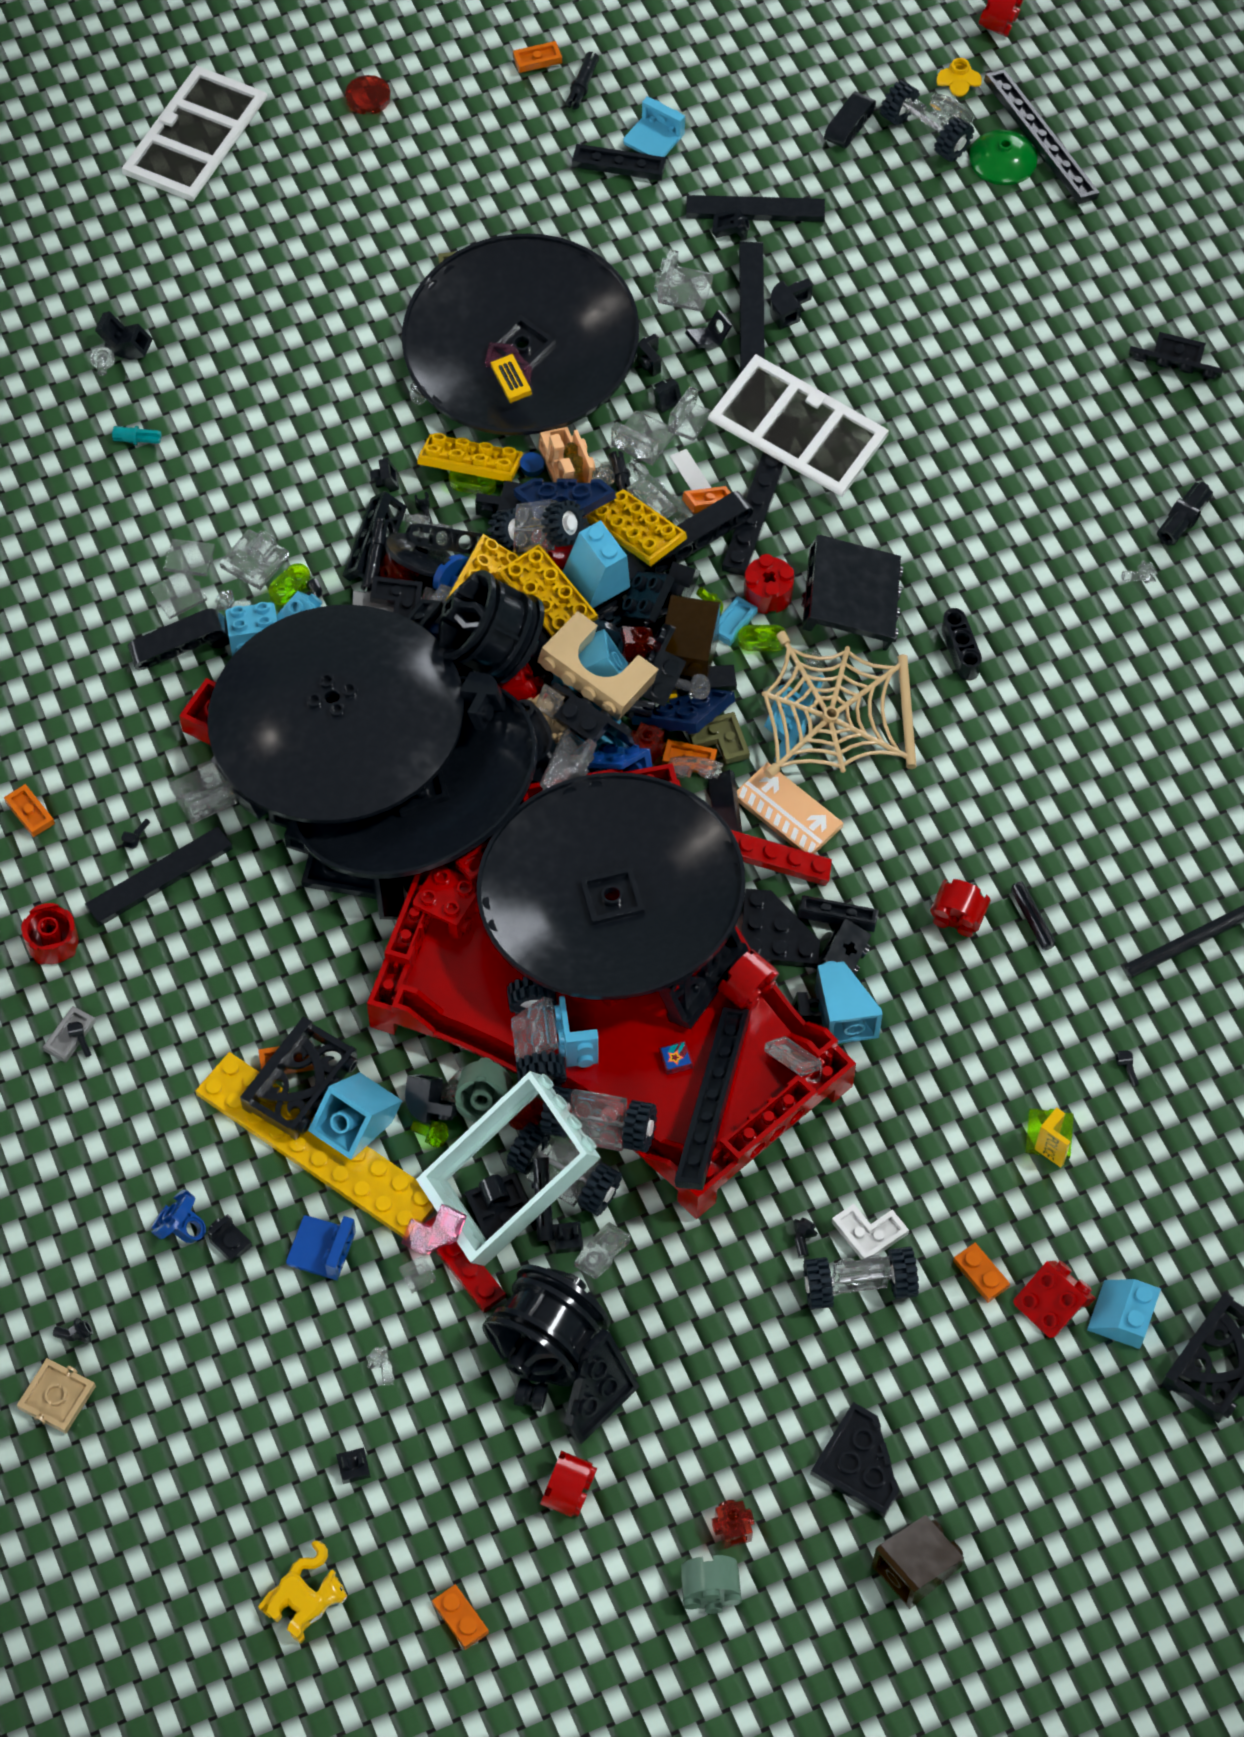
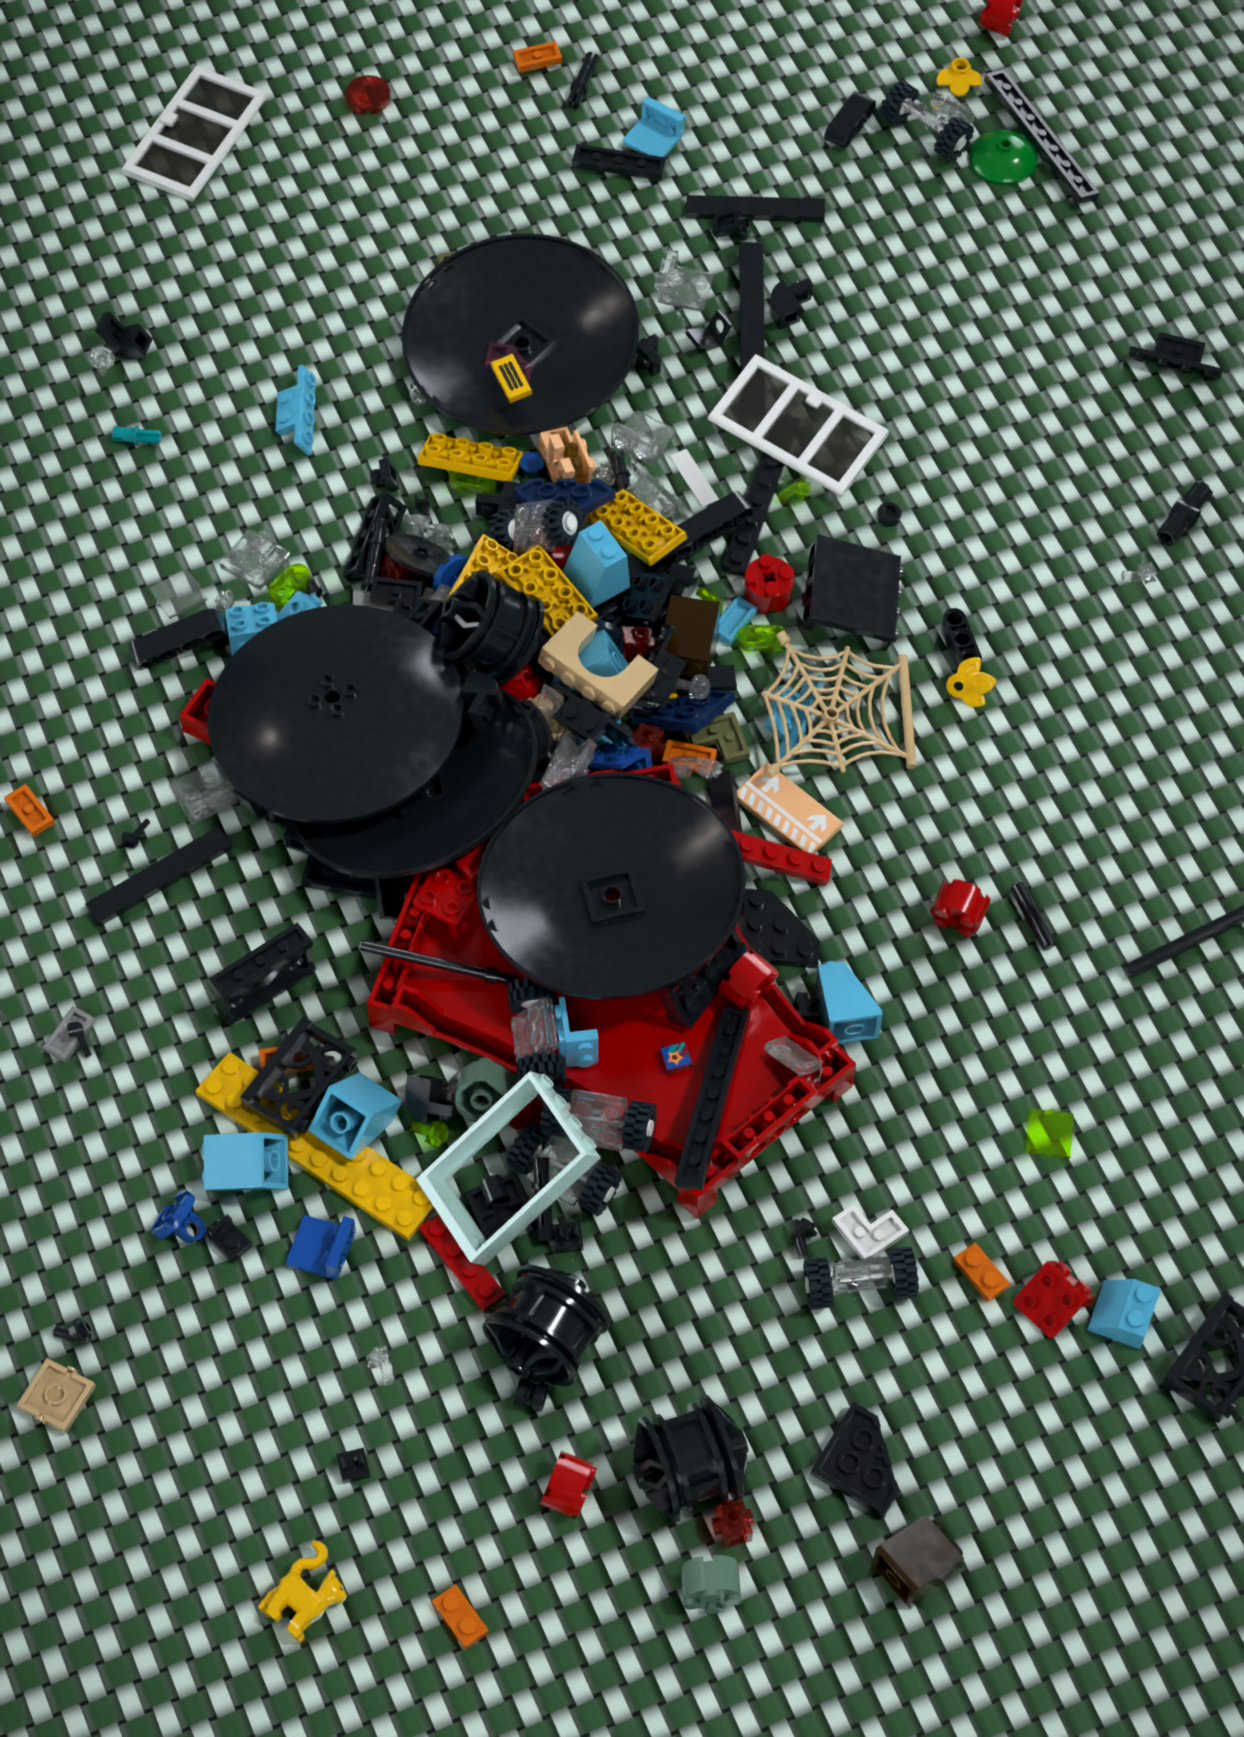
red brick [21,903,79,964] -> none
clear piece [164,539,215,577] -> none
clear tile [399,1255,436,1293] -> none
clear pink tile [401,1204,467,1255] -> none
black beam [406,523,492,554] -> none
black plate [564,1328,640,1444] -> none
clear slope [574,1222,631,1279] -> none
black tile [653,379,682,413] -> none
clear panel [668,386,712,441] -> none
orange plate [682,486,731,514] -> none
black tile [797,895,879,932] -> none
black brick [815,918,872,975] -> none
yellow panel [1035,1107,1071,1168] -> none
black hand [1116,1050,1139,1087] -> none
none -> medium azure slope [202,1132,288,1191]
none -> black fence [209,922,316,1026]
none -> medium azure bracket [275,364,316,455]
none -> black bar [359,940,518,985]
none -> black wheel [632,1395,749,1523]
none -> clear neon green plate [777,477,811,503]
none -> black tile [877,502,902,527]
none -> yellow plate [946,657,997,707]

